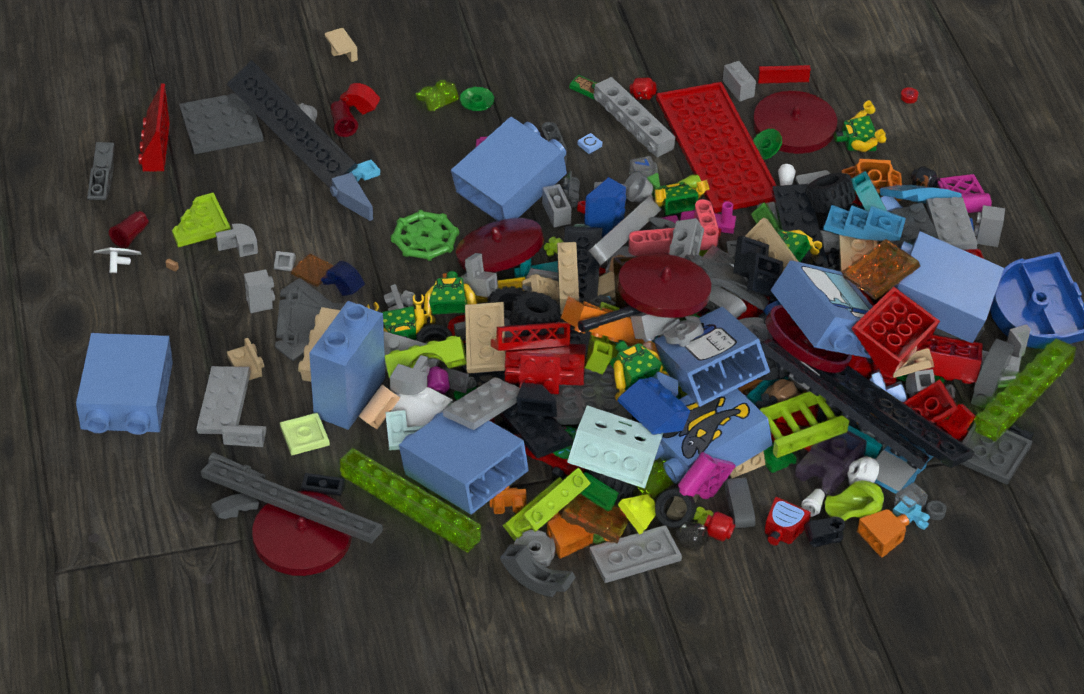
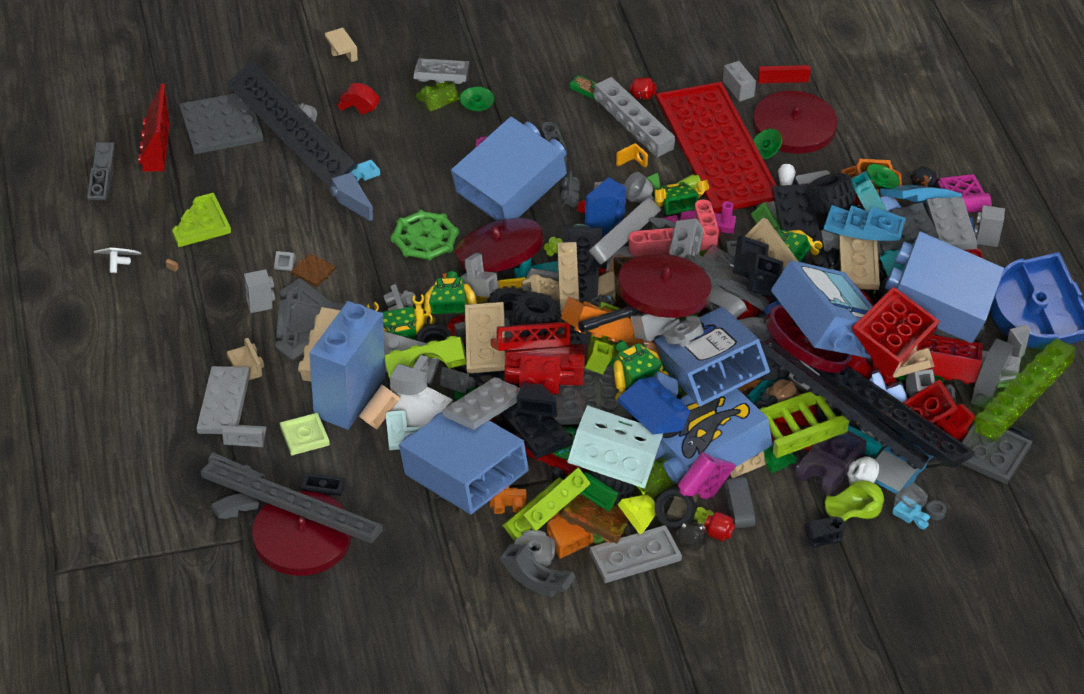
medium blue brick [76,333,173,435] -> none
dark red plant [109,211,149,249] -> none
light grey brick [216,224,258,257] -> none
clear blue brick [321,261,365,296] -> none
dark red plant [330,100,358,137] -> none
clear neon green brick [340,448,481,553] -> none
magenta head [427,367,450,395] -> none
light grey brick [542,184,572,227] -> none
light blue tile [577,133,602,154] -> none
clear brick [629,156,658,178] -> none
torso [765,497,811,546] -> none
white cone [801,489,825,517] -> none
torso [834,100,886,152] -> none
clear orange plate [841,239,921,300] -> none
orange torso [857,509,909,558] -> none
red tile [901,87,919,103] -> none
none -> light grey plate [414,58,469,84]
none -> light orange bracket [616,143,648,168]
none -> green dish [866,164,900,188]

